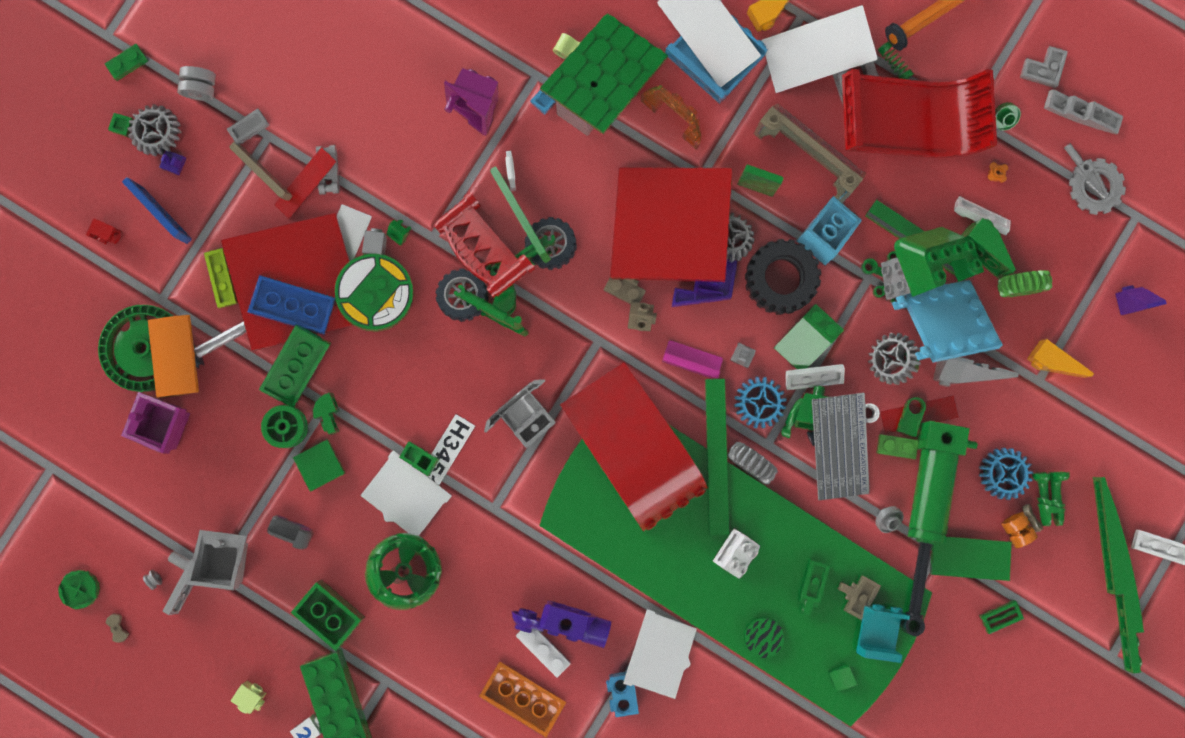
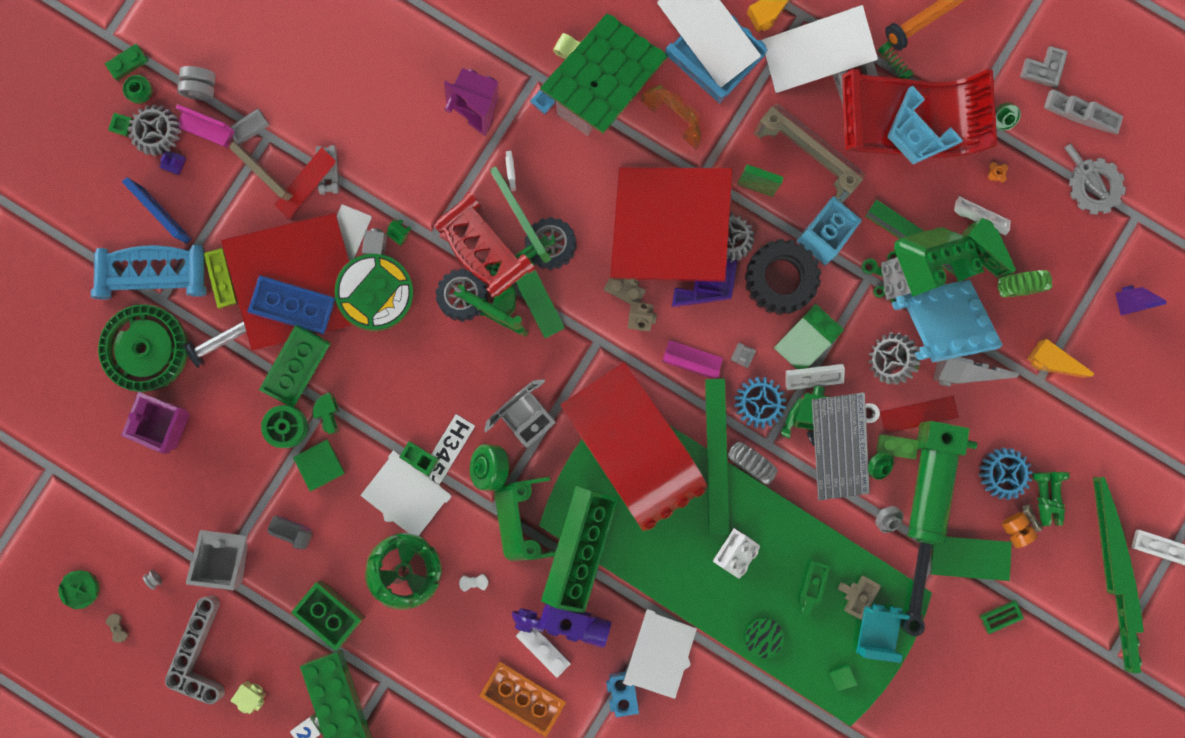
red brick [85,218,122,245] -> none
orange slope [148,315,199,398] -> none
light grey piece [163,551,194,615] -> none
green piece [896,397,926,437] -> none
none -> dark azure piece [91,245,207,300]
none -> green plate [123,75,153,104]
none -> light grey beam [165,595,225,704]
none -> dark pink panel [176,104,235,148]
none -> white piece [459,574,489,592]
none -> green wheel [469,444,509,491]
none -> green windscreen [494,477,556,561]
none -> green sticker [516,262,565,338]
none -> green brick [541,486,619,613]
none -> green plate [868,452,894,480]
none -> medium azure wing [887,85,963,165]

